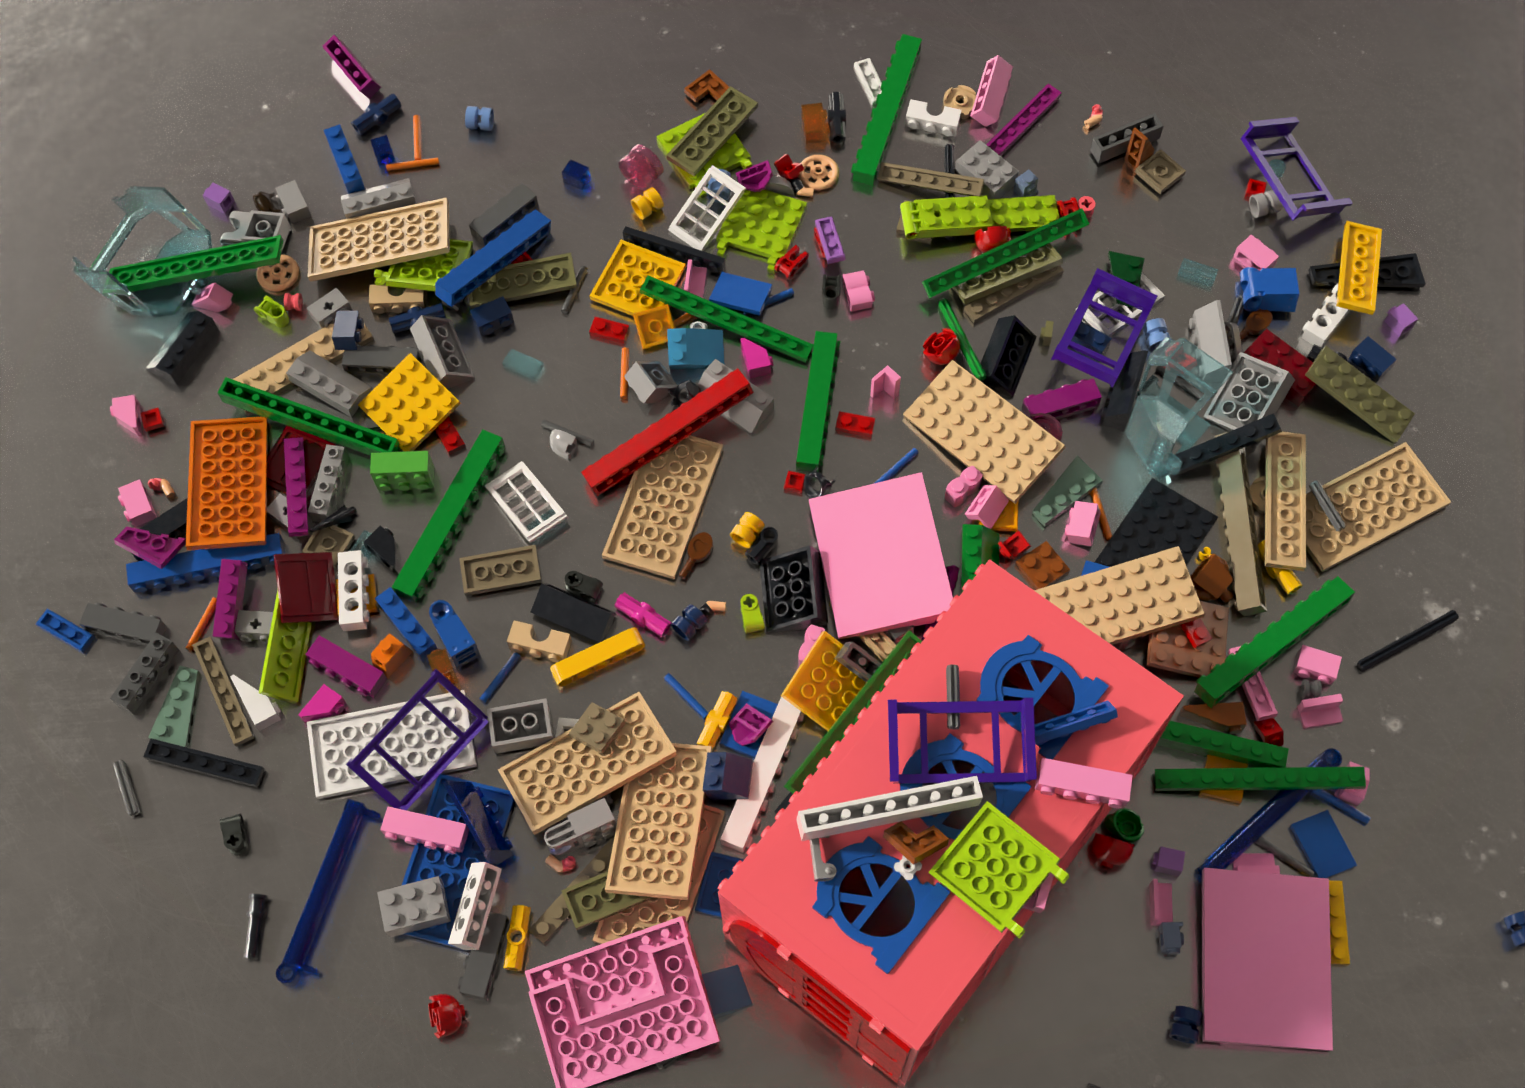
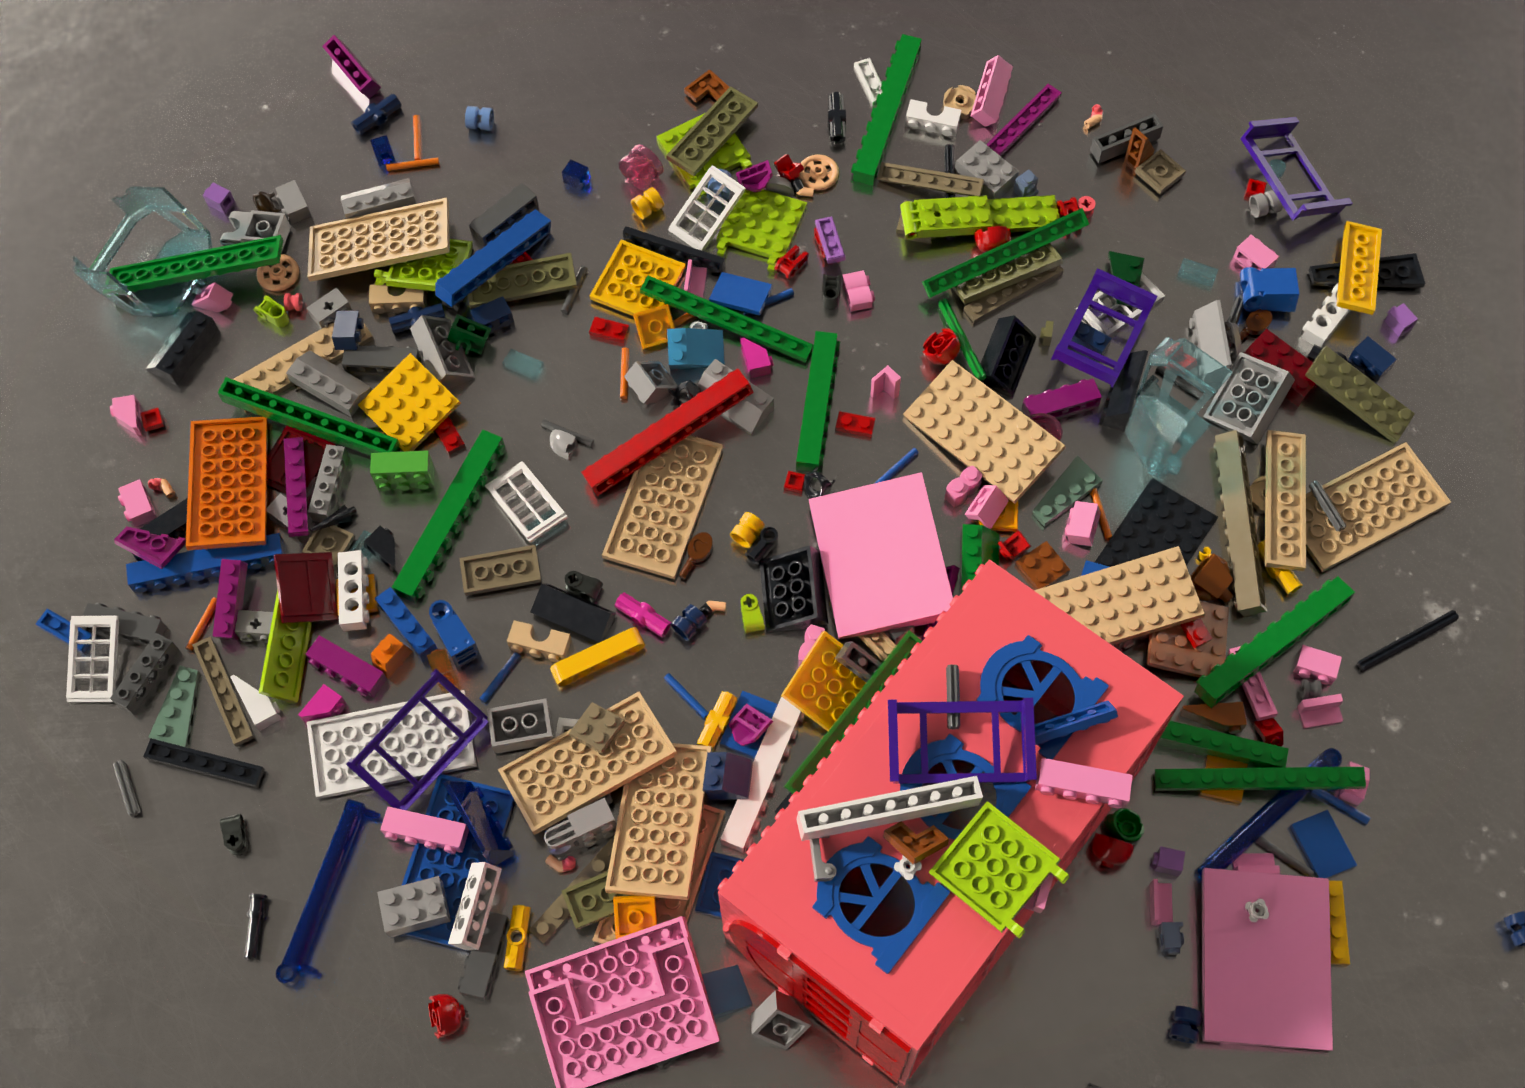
blue brick [324,124,365,194] -> none
clear orange brick [801,103,830,144] -> none
medium blue wheel [1142,318,1172,353] -> none
black plate [1166,413,1282,477] -> none
none -> white piece [66,616,119,702]
none -> dark green brick [447,314,491,354]
none -> light orange plate [613,895,657,939]
none -> light grey slope [751,990,812,1050]
none -> white plate [1245,899,1269,922]

